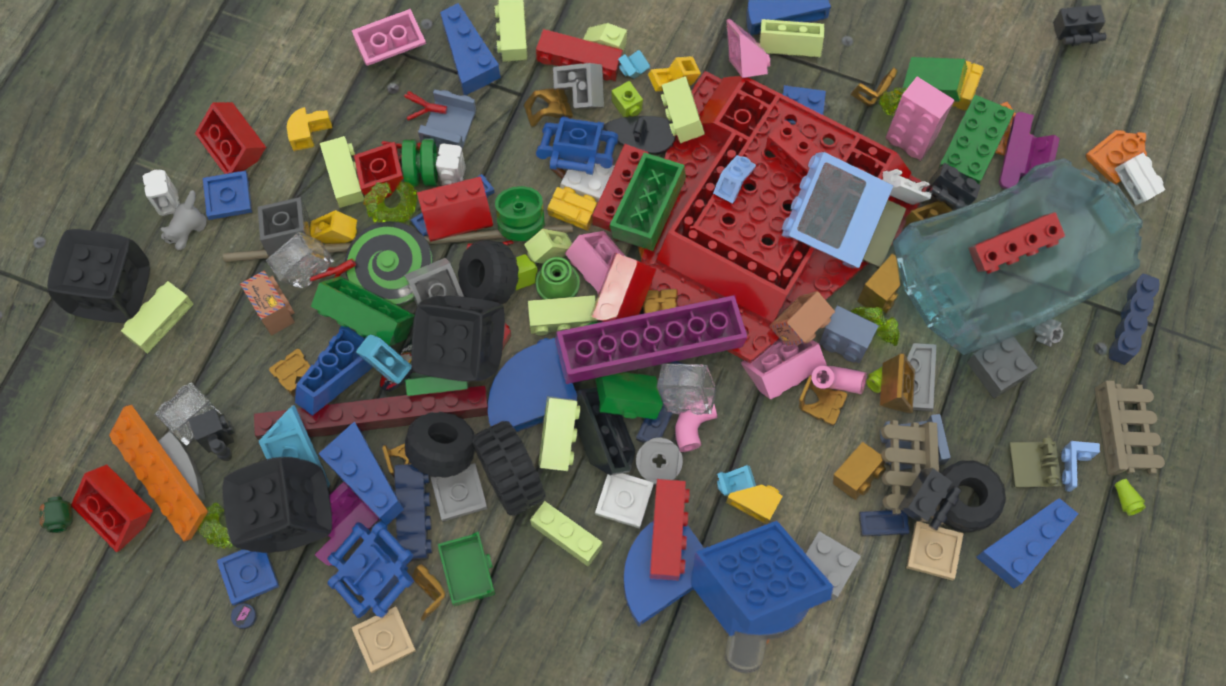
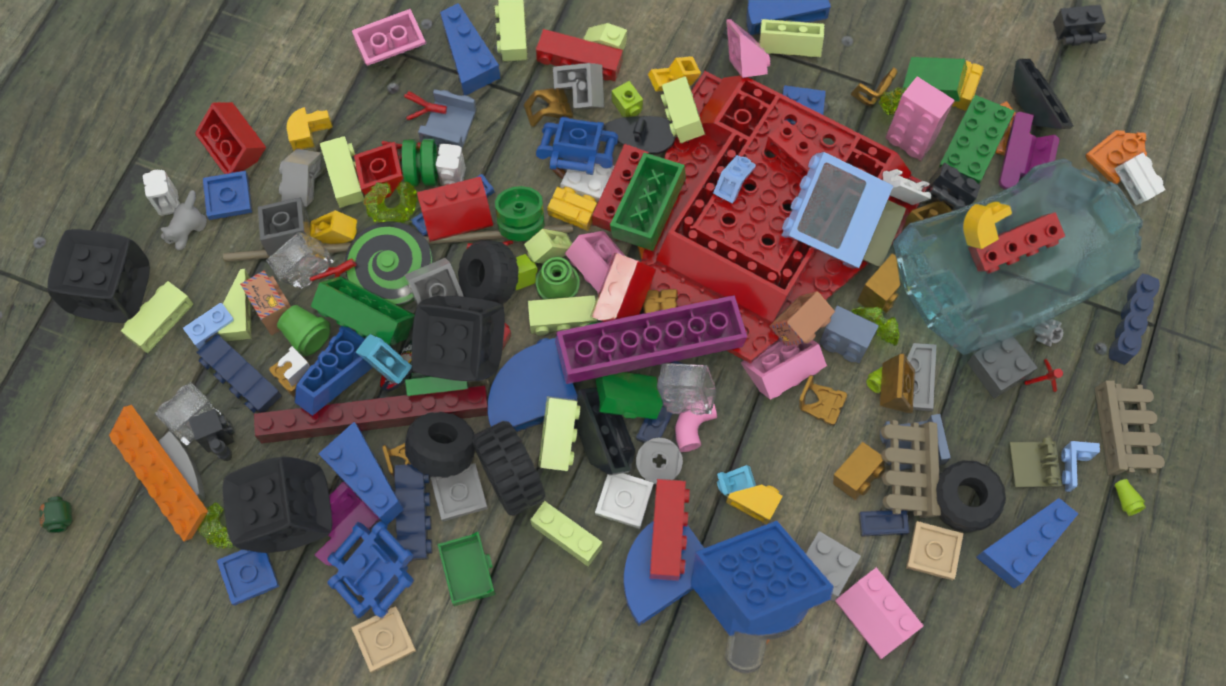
red slope [71,464,153,552] -> none
dark blue tile [231,604,257,629] -> none
medium azure wing [258,405,330,487] -> none
pearl gold piece [411,564,445,621] -> none
medium azure bracket [618,50,651,79] -> none
bright pink cylinder [812,366,867,394] -> none
black brick [898,468,961,531] -> none
none -> light blue bracket [183,303,234,349]
none -> dark blue brick [196,333,282,413]
none -> yellowish green slope [217,269,251,341]
none -> bright green piece [277,305,331,357]
none -> white hinge [278,347,310,387]
none -> light grey brick [279,149,322,206]
none -> bright pink slope [835,568,923,659]
none -> yellow brick [963,202,1012,249]
none -> black wedge [1011,59,1074,129]
none -> red plant [1024,359,1063,392]

